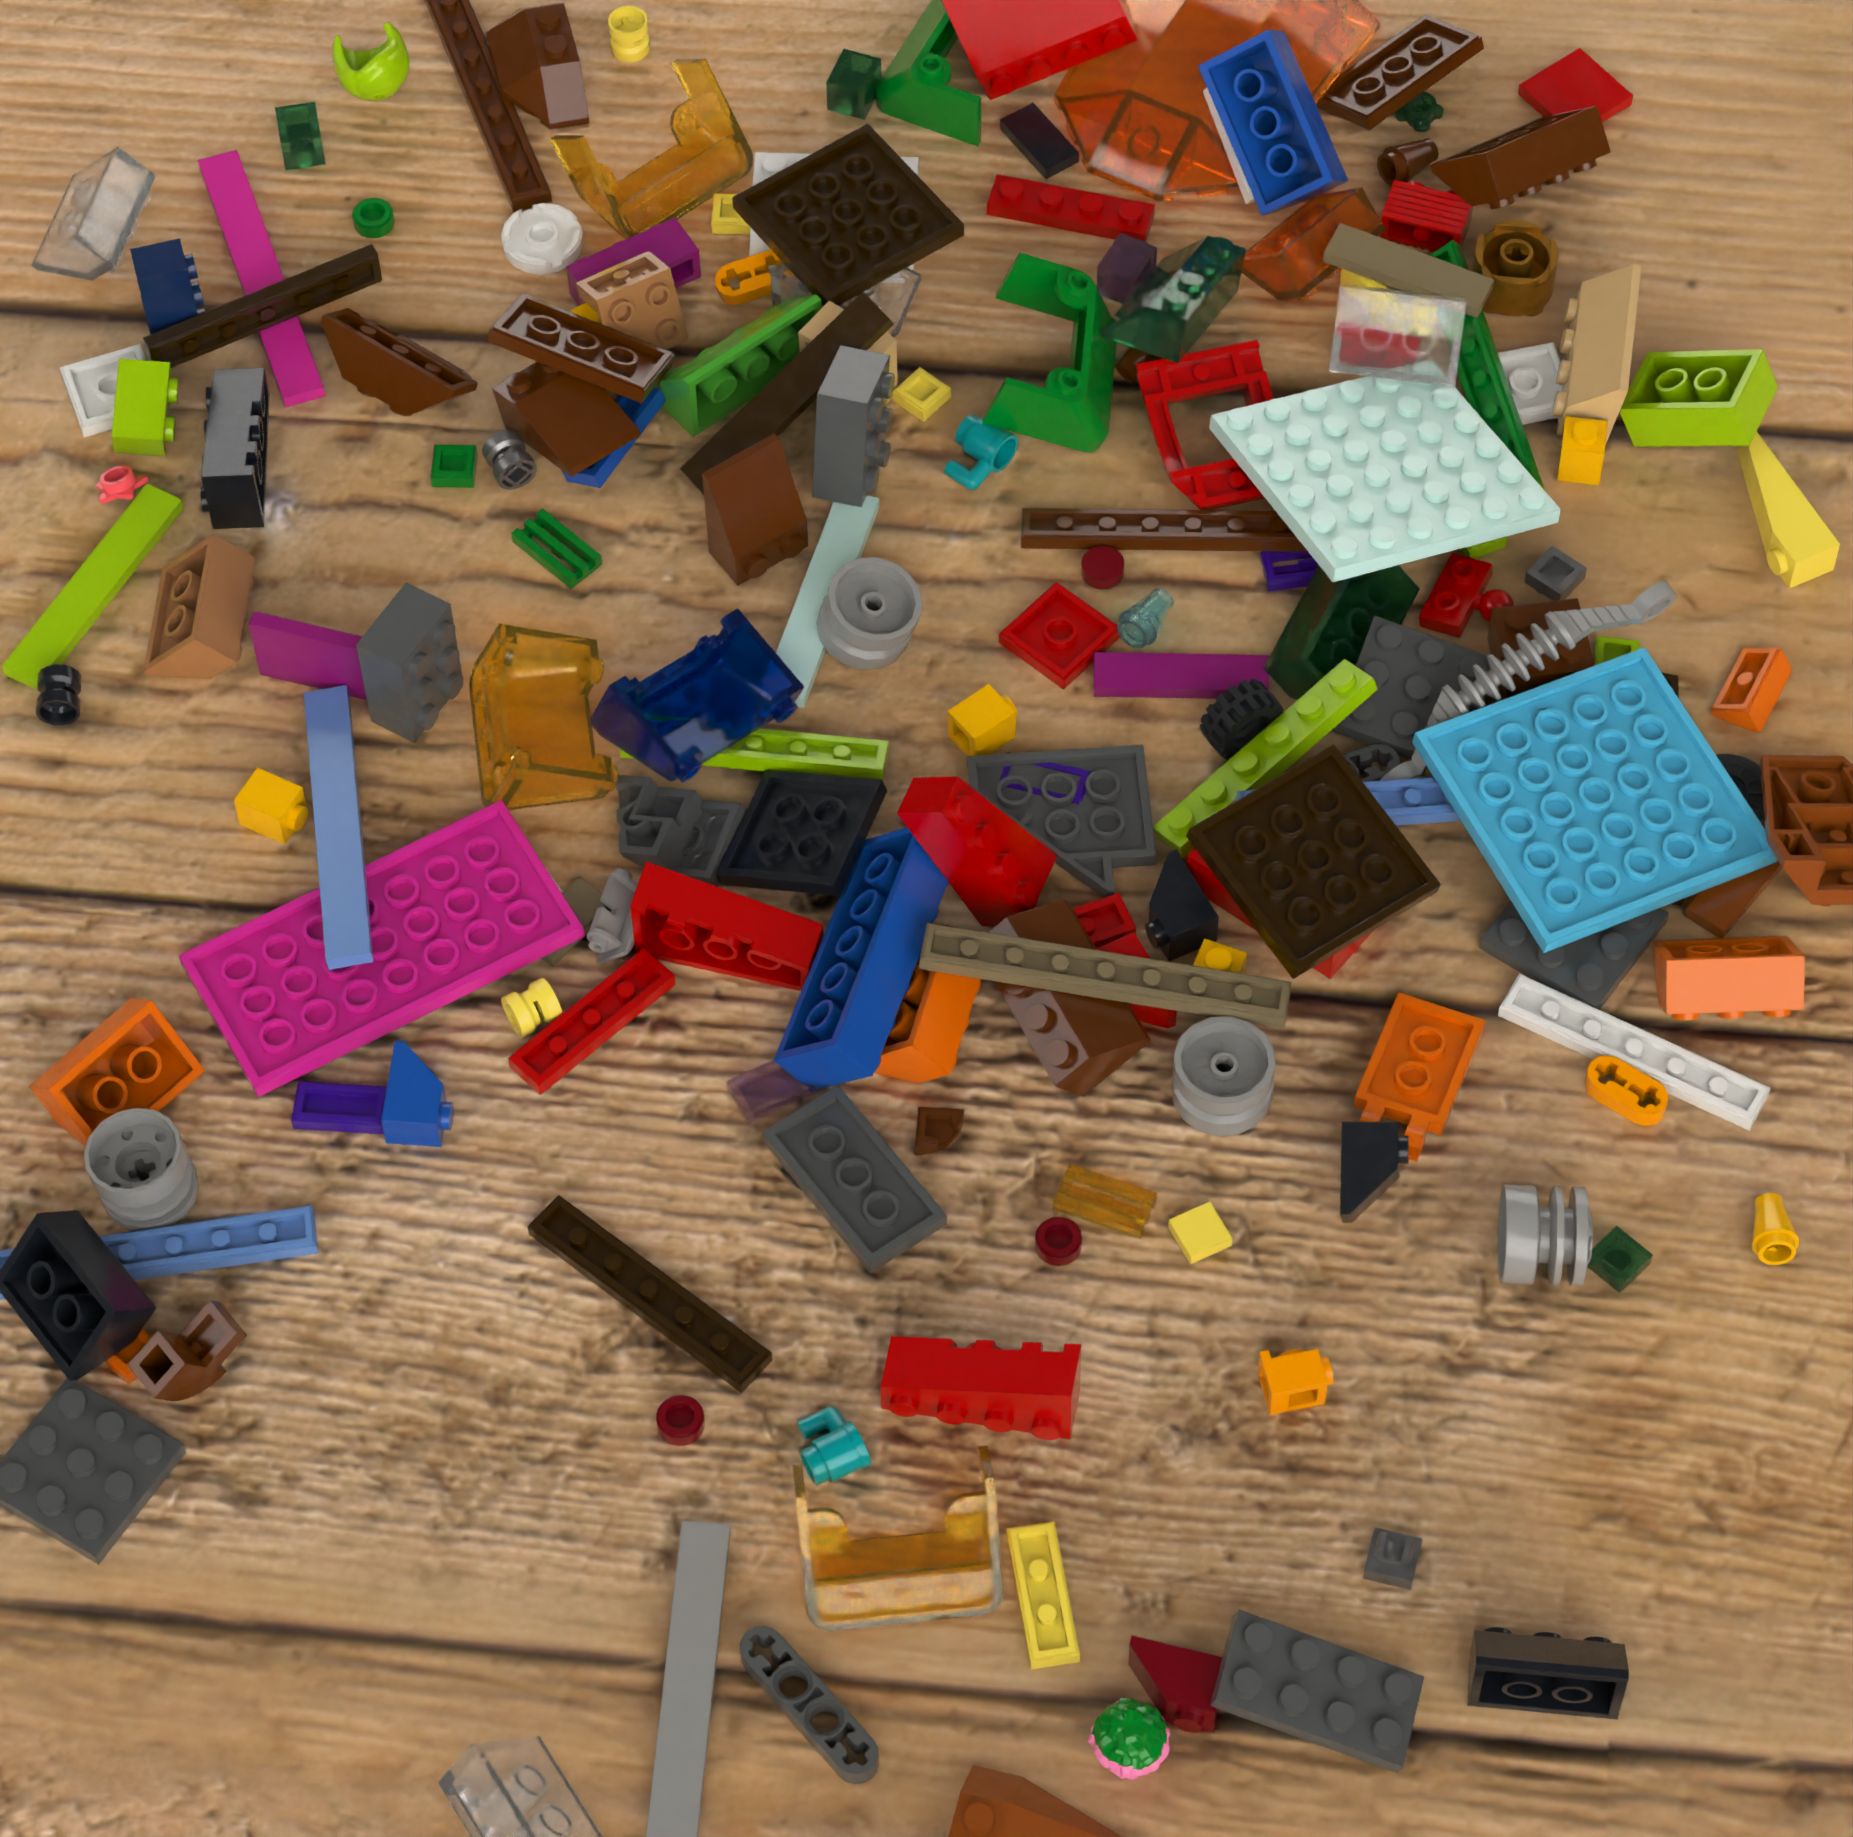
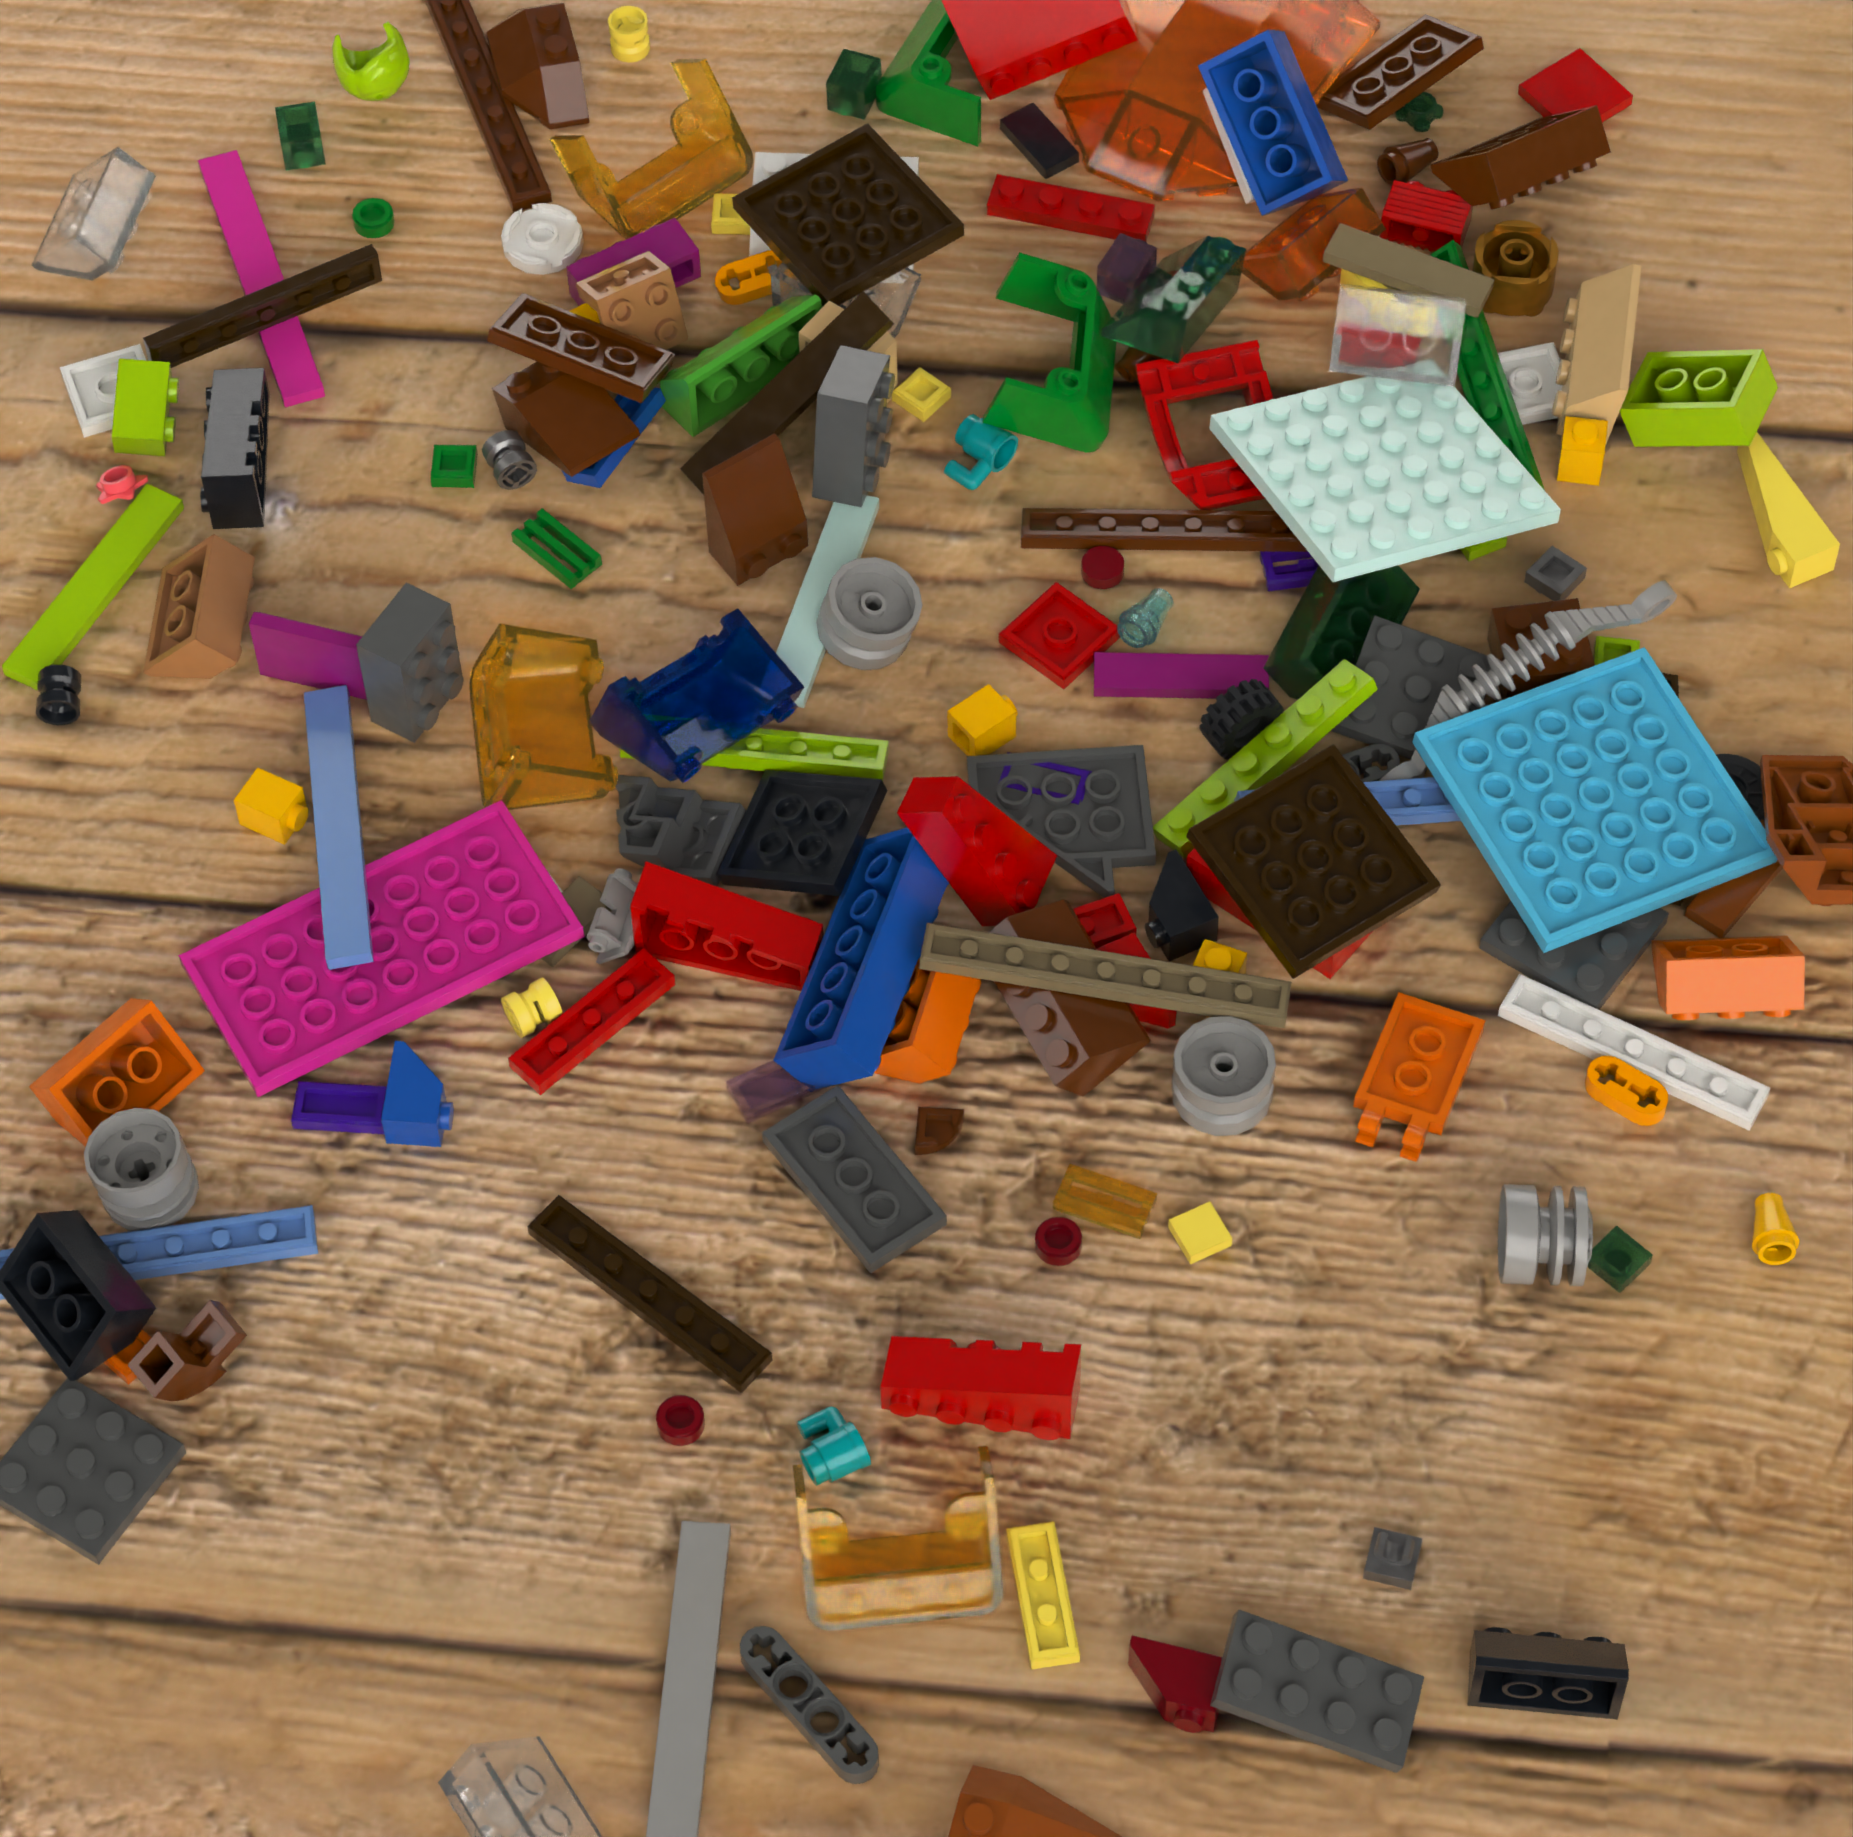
dark blue wedge [130,238,205,335] -> none
reddish brown wedge [321,308,478,416] -> none
green piece [1087,1698,1171,1780] -> none
light orange brick [1257,1349,1333,1416] -> none
black slope [1340,1122,1409,1223] -> none
red plate [1419,553,1514,638] -> none
orange slope [1710,648,1792,732] -> none

